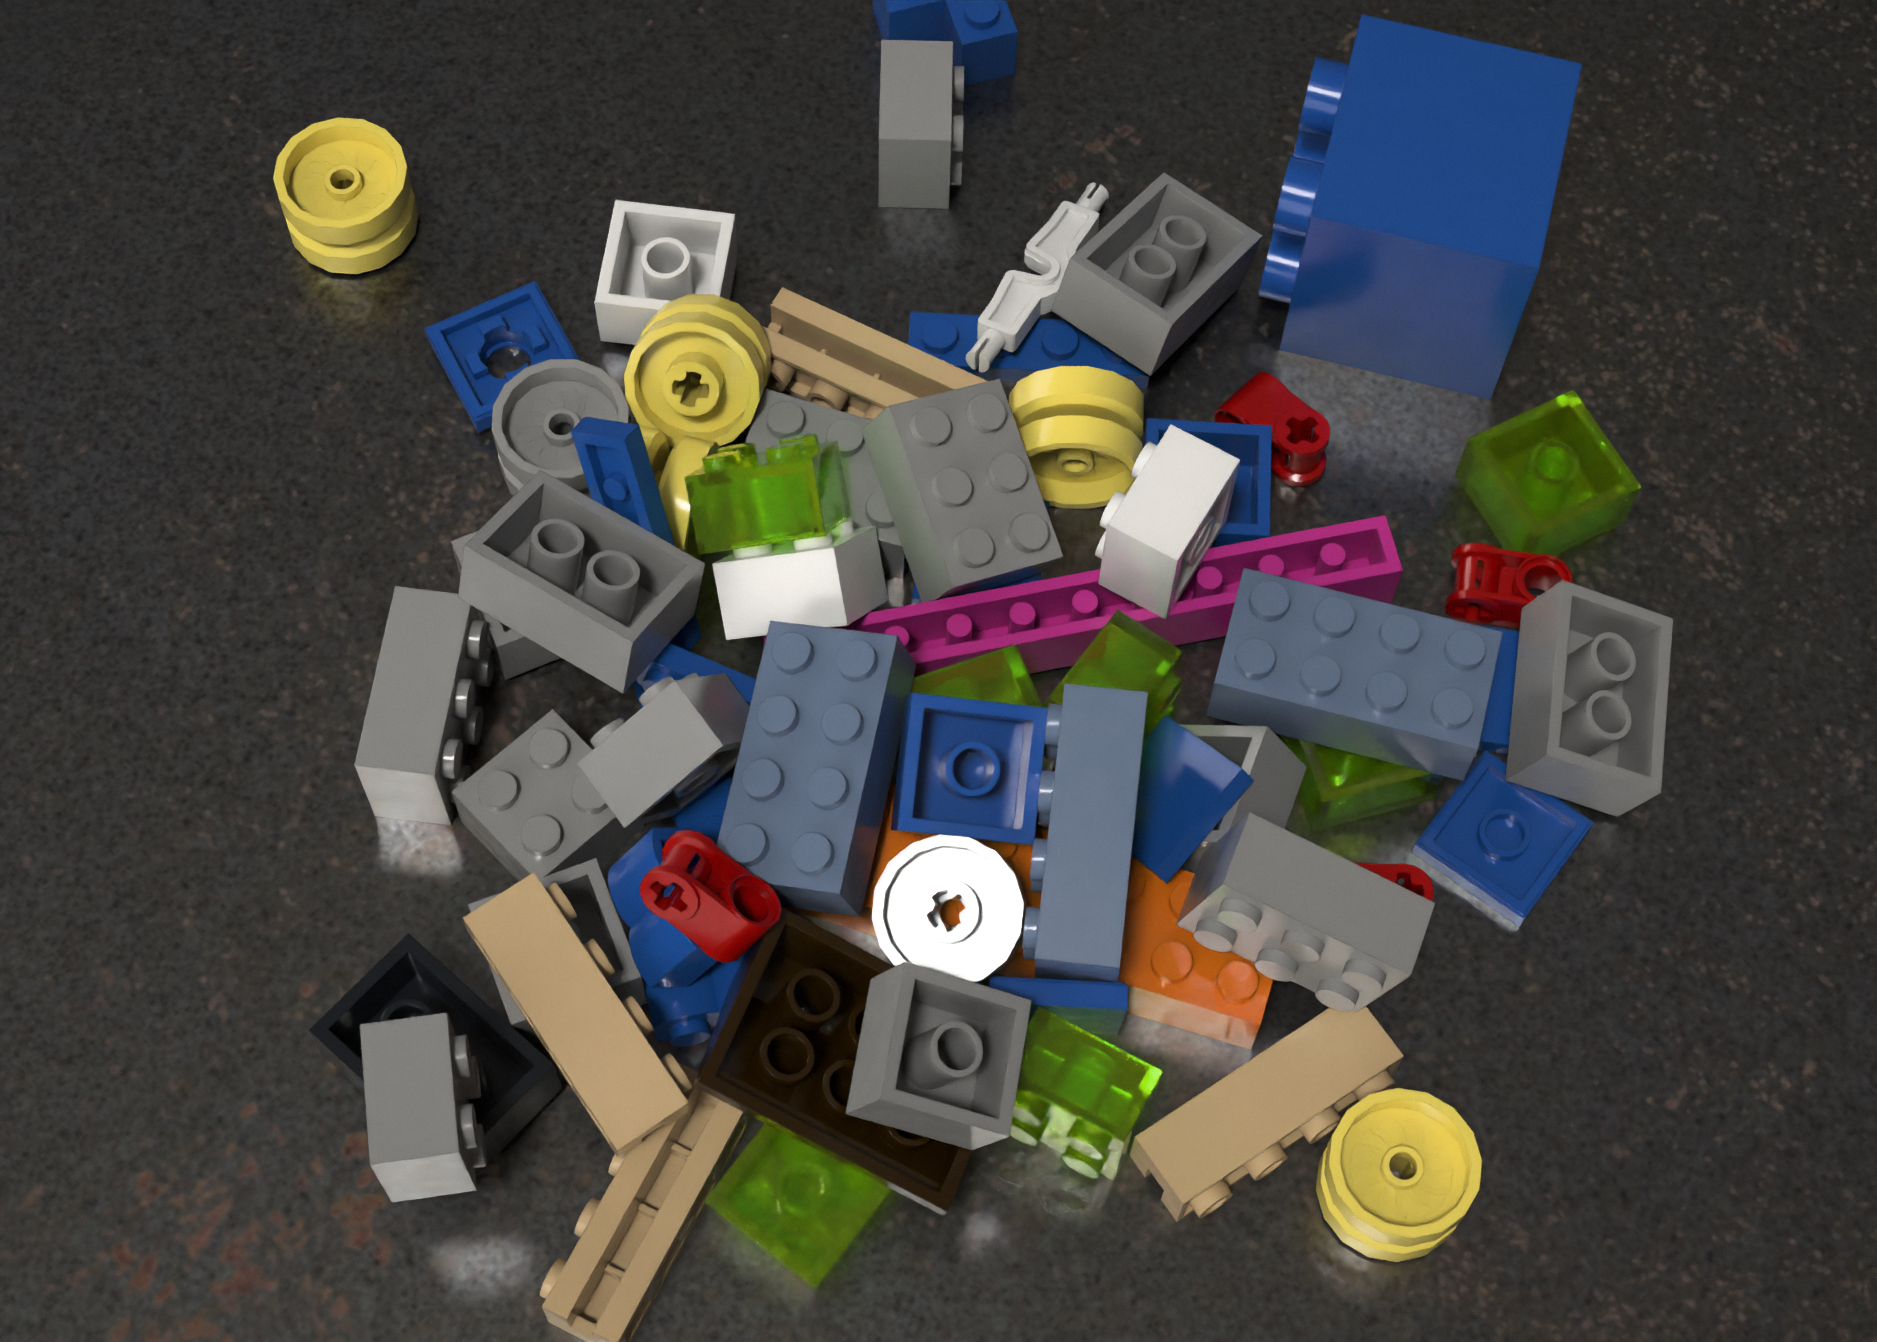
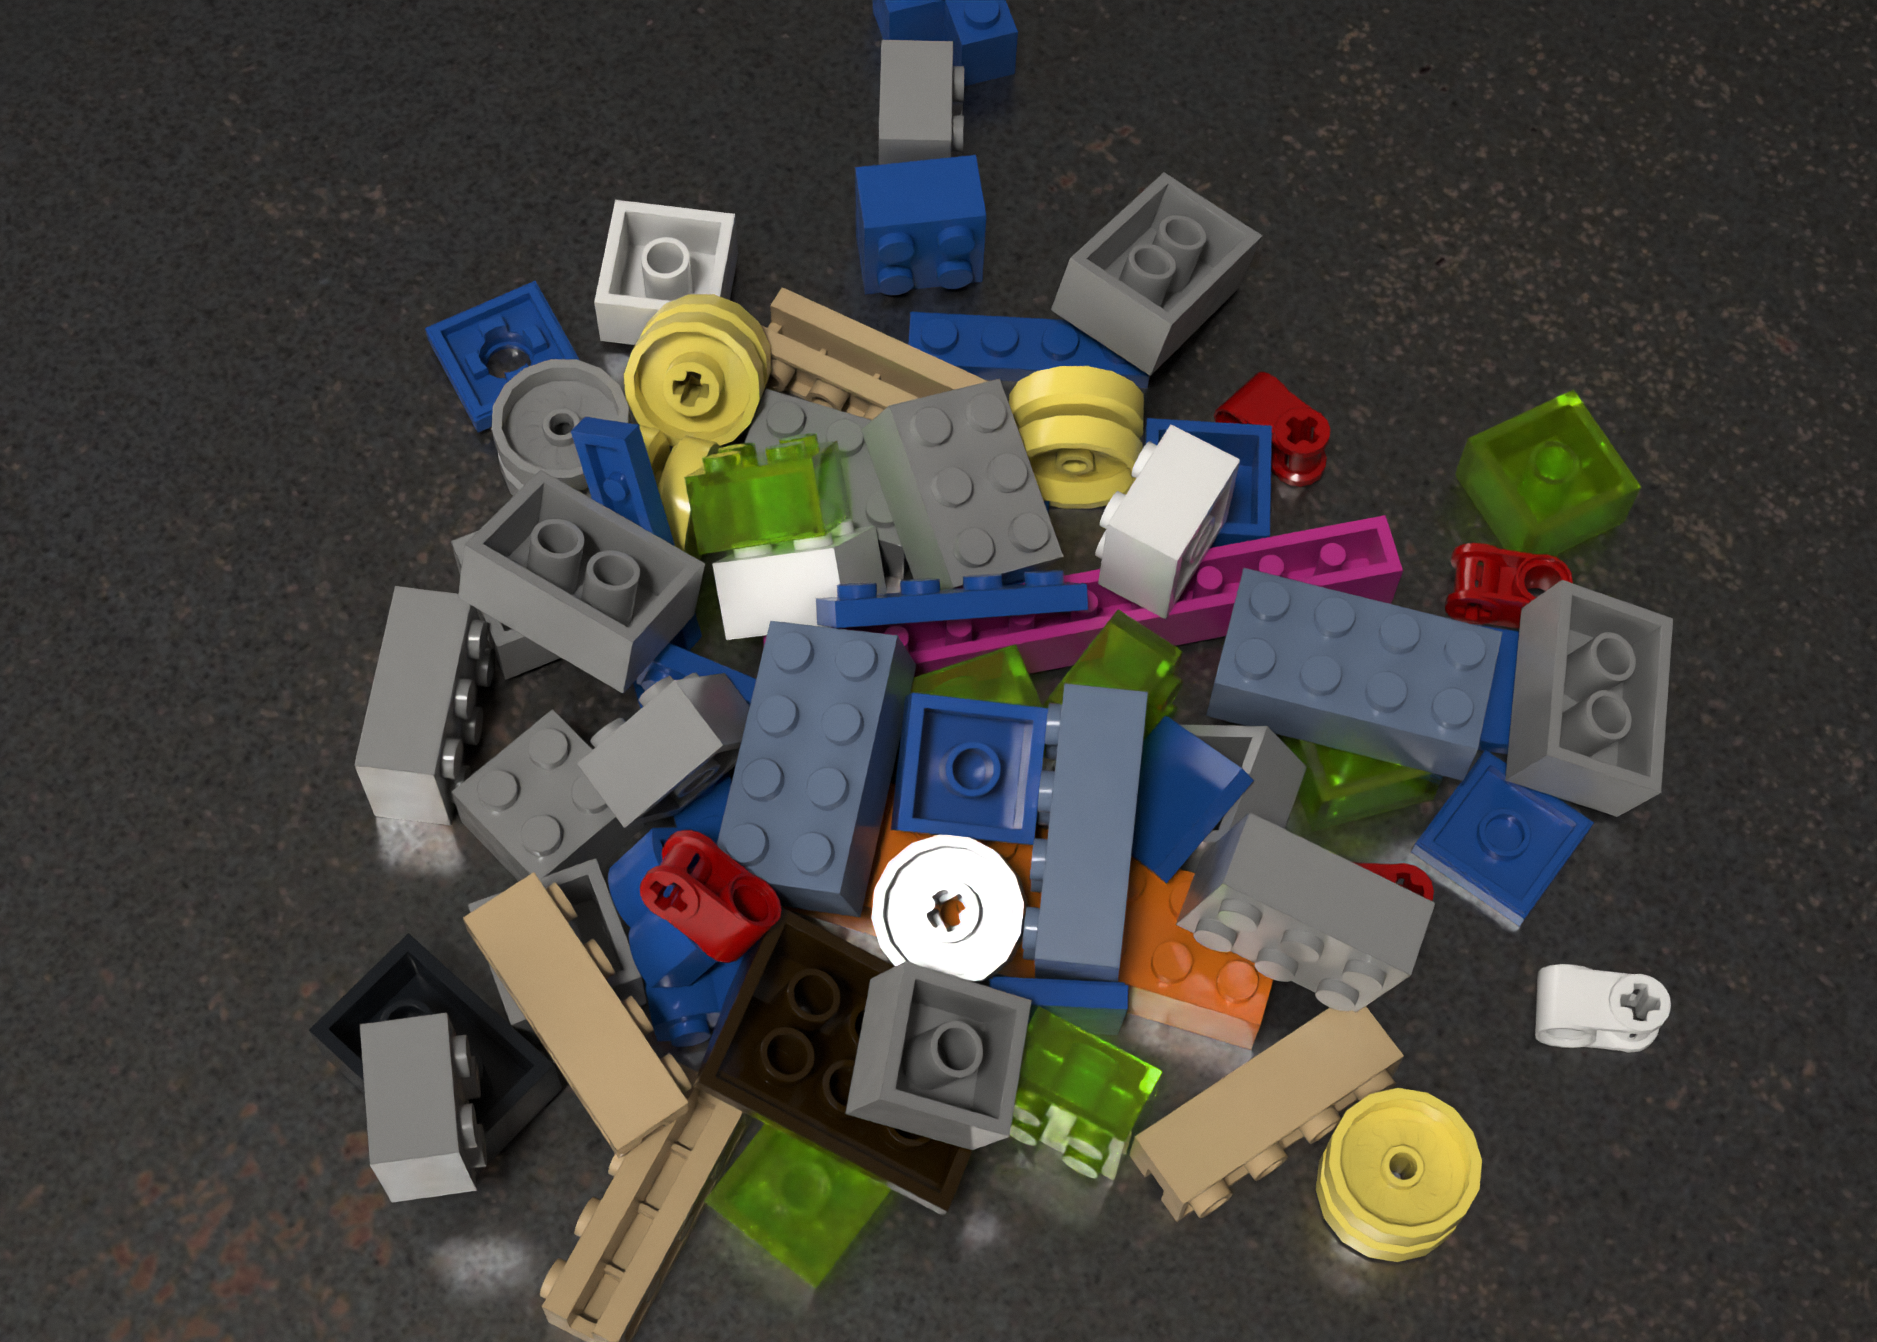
light yellow wheel [273,117,419,274] -> none
white piece [965,182,1109,372] -> none
blue piece [1258,14,1582,400] -> none
none -> blue plate [816,570,1088,628]
none -> blue brick [855,155,986,295]
none -> white piece [1535,964,1671,1053]

